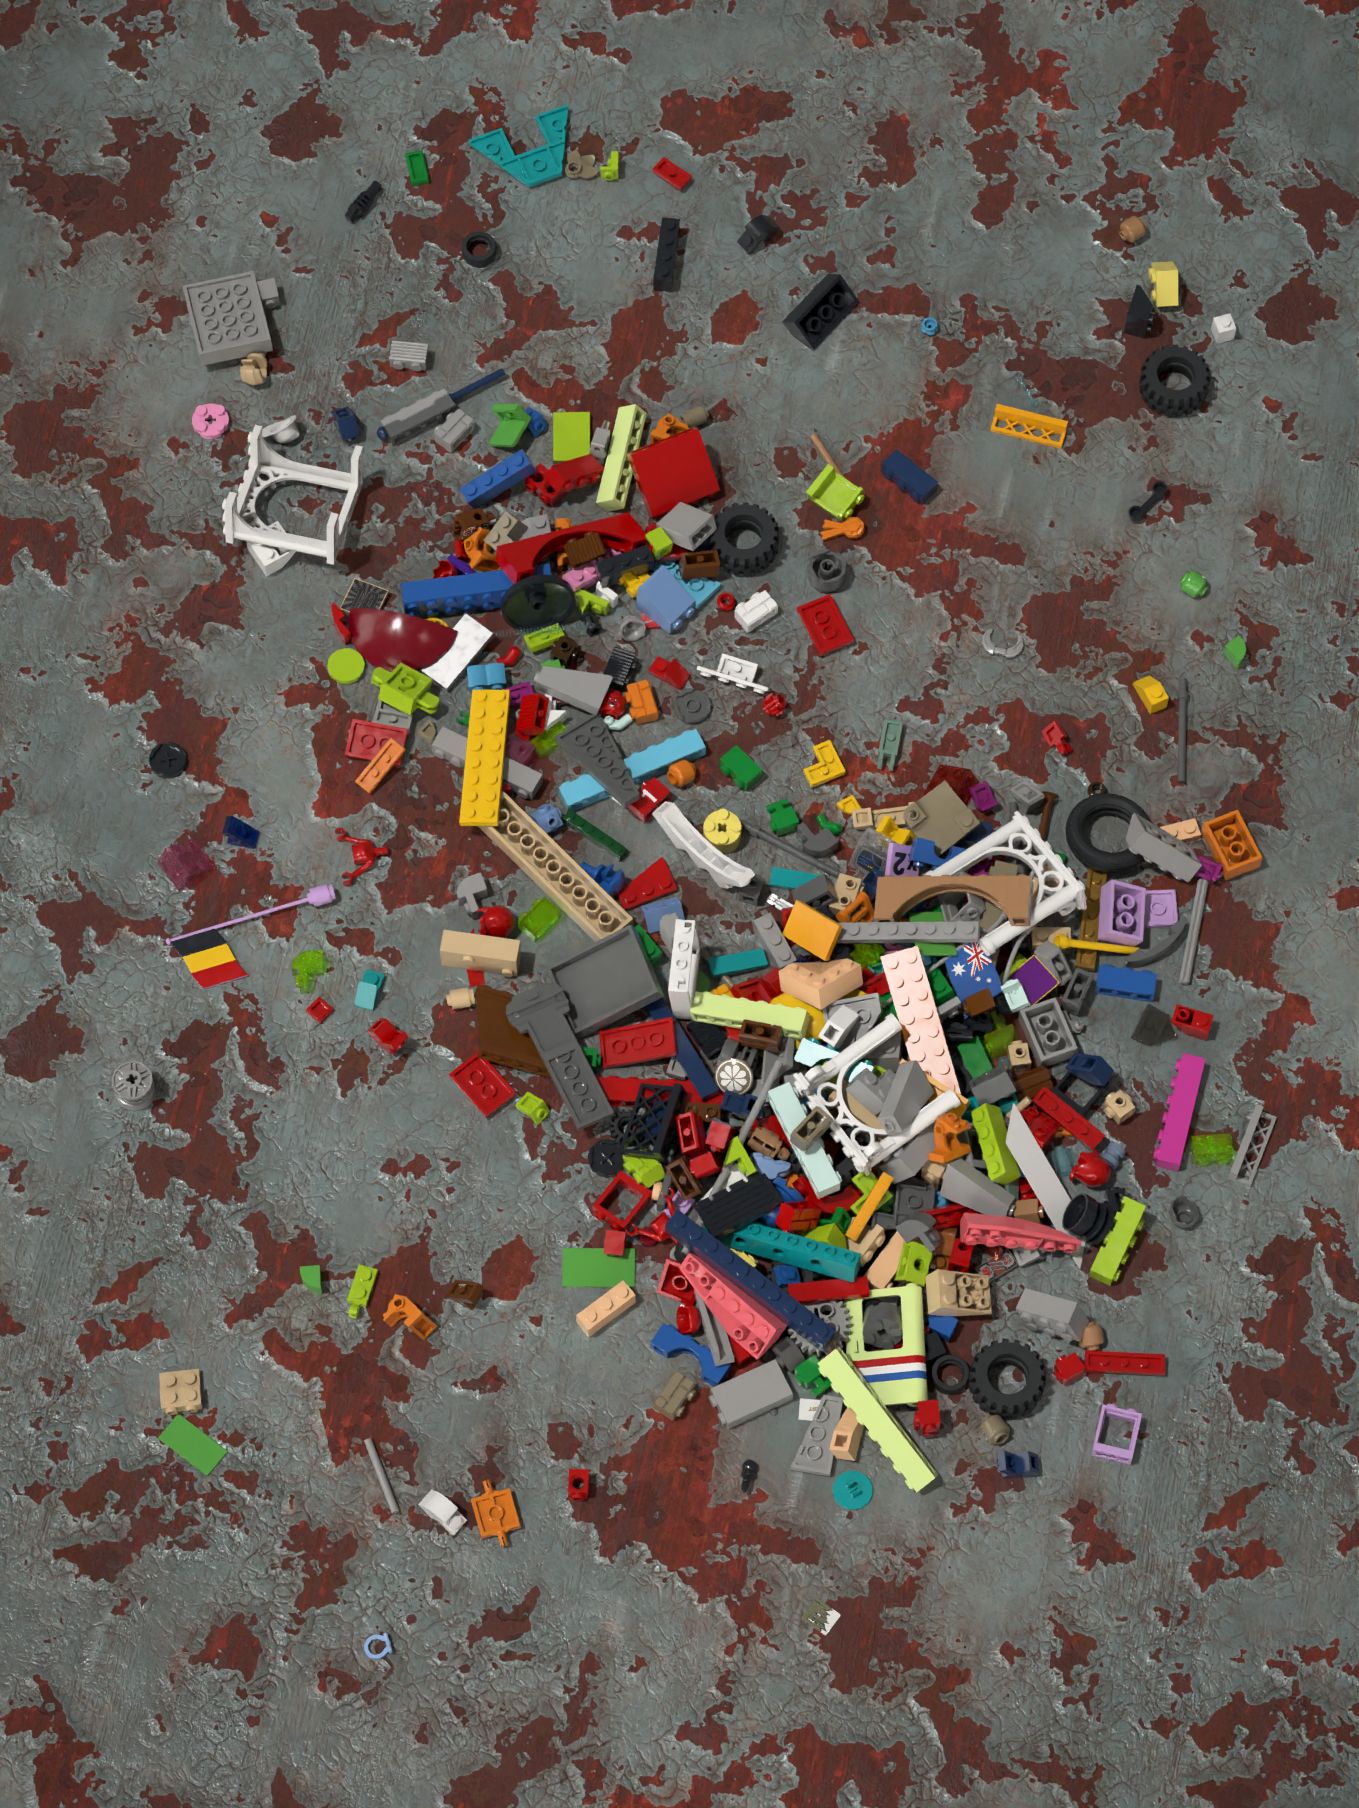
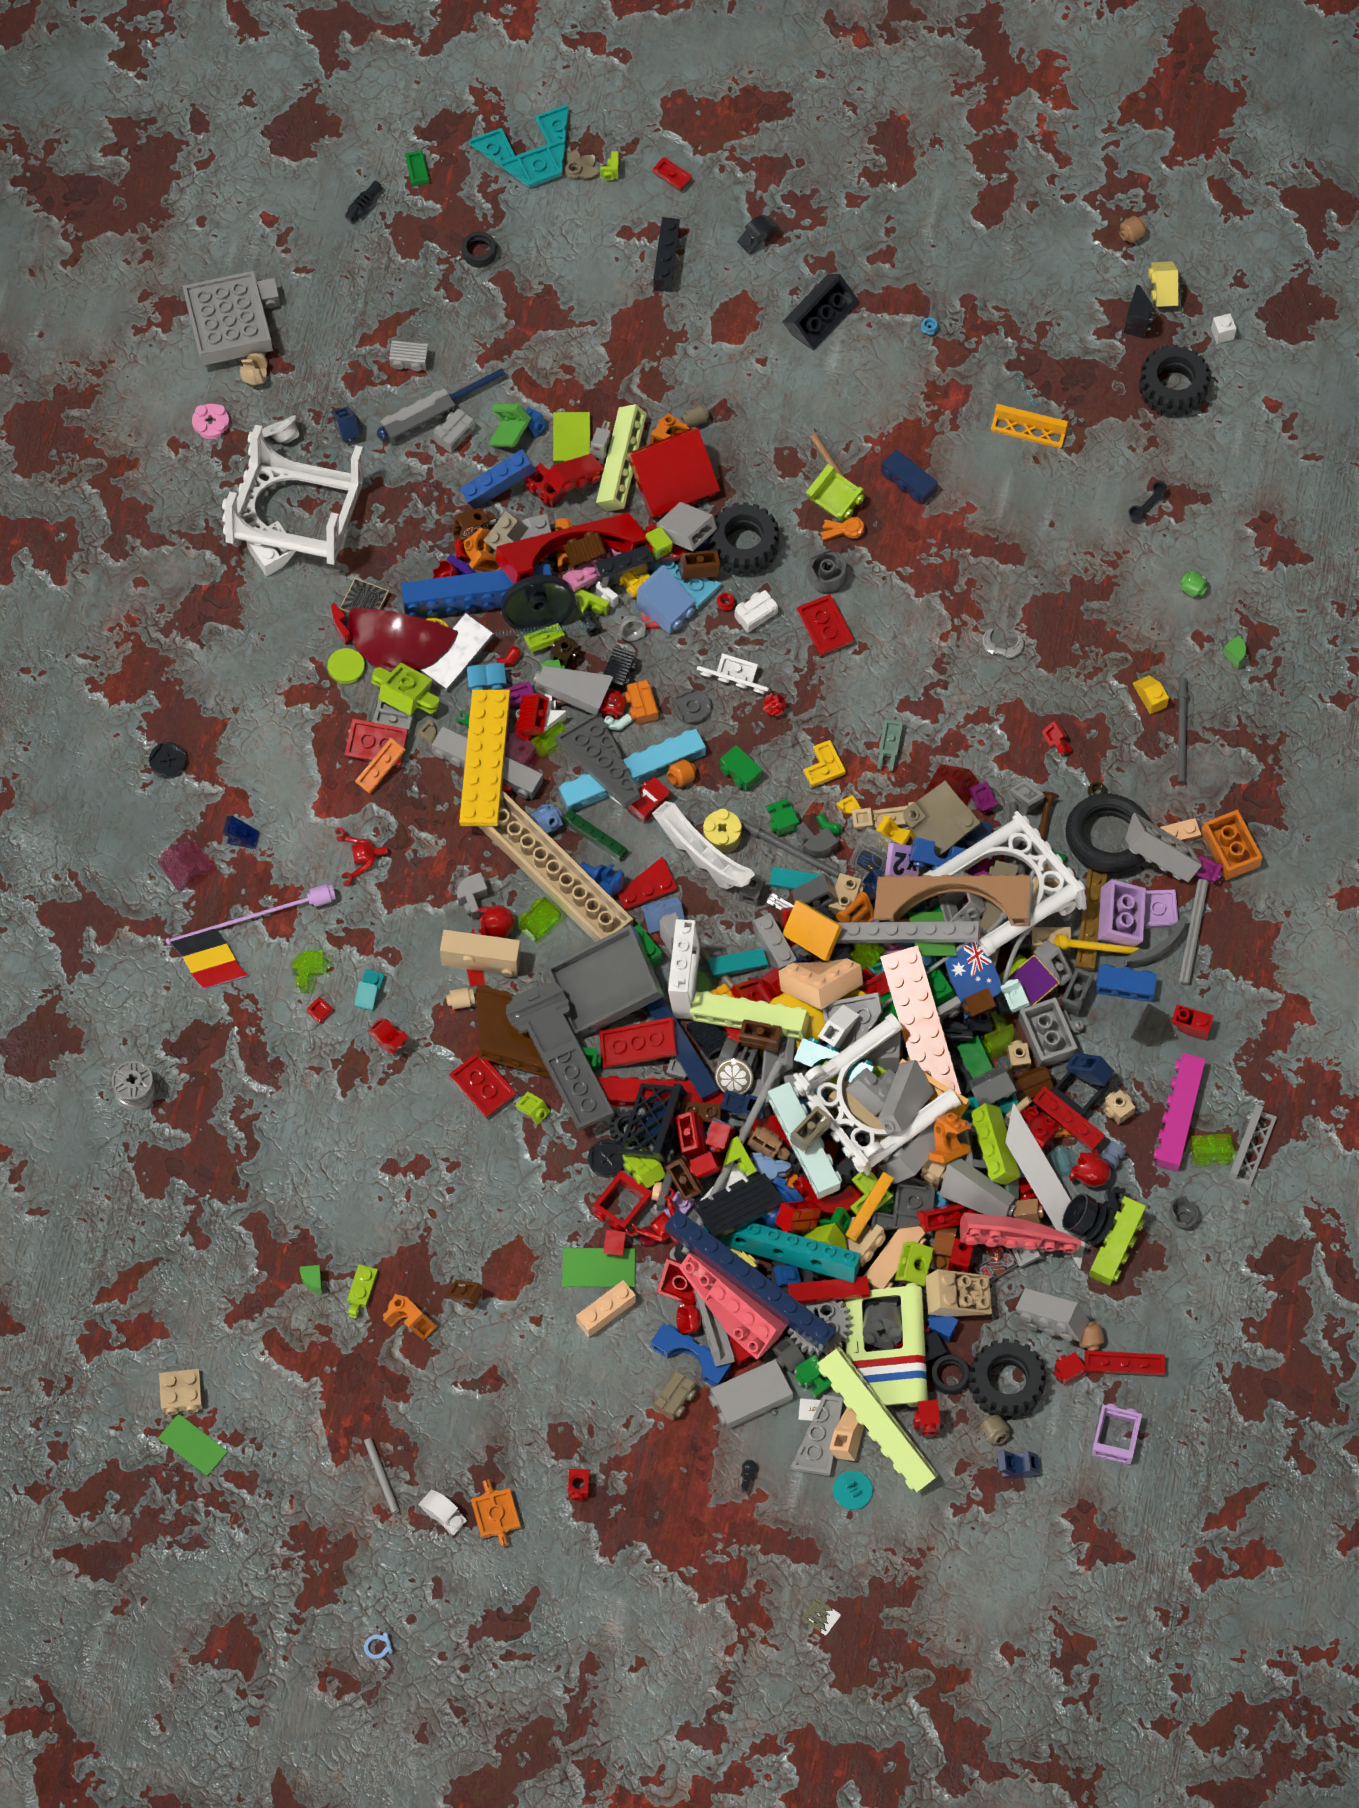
red slope [648,656,690,691] -> none
dark grey brick [895,1212,942,1252] -> none

